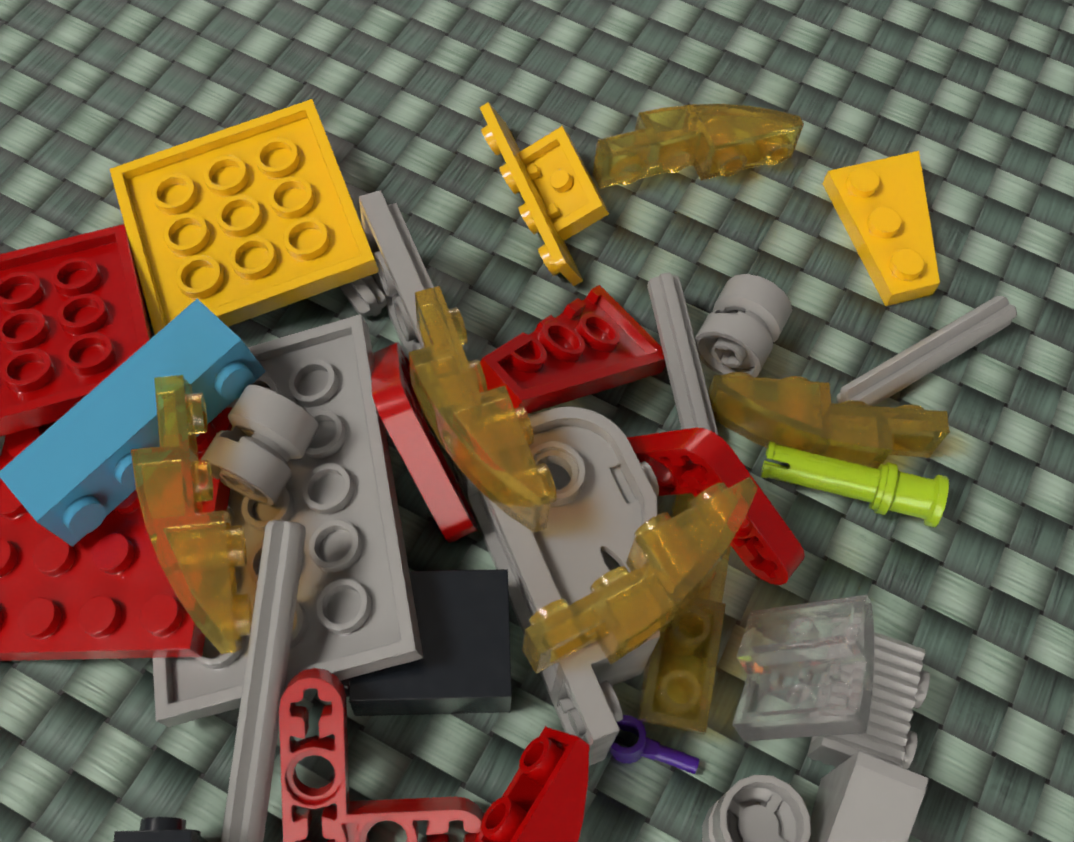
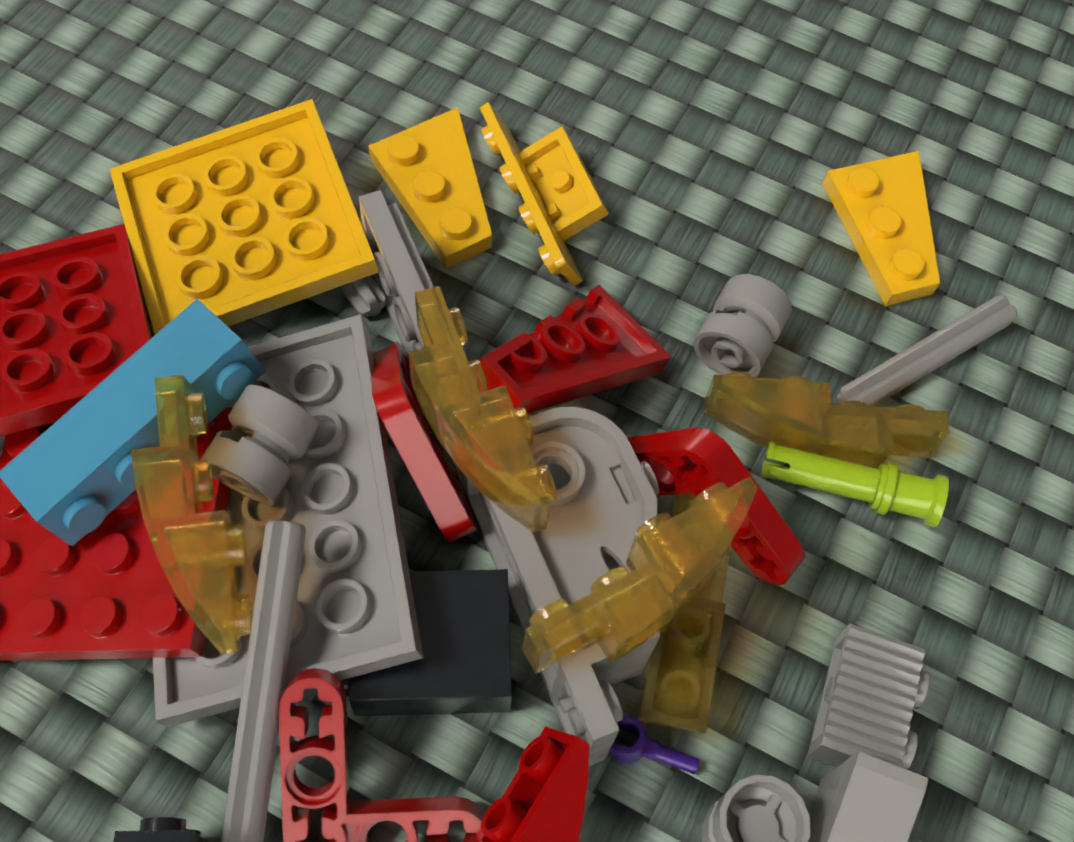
clear yellow slope [593,104,804,189] -> none
light grey axle [647,273,718,435] -> none
clear slope [732,595,874,741] -> none
none -> yellow wing [368,107,492,269]

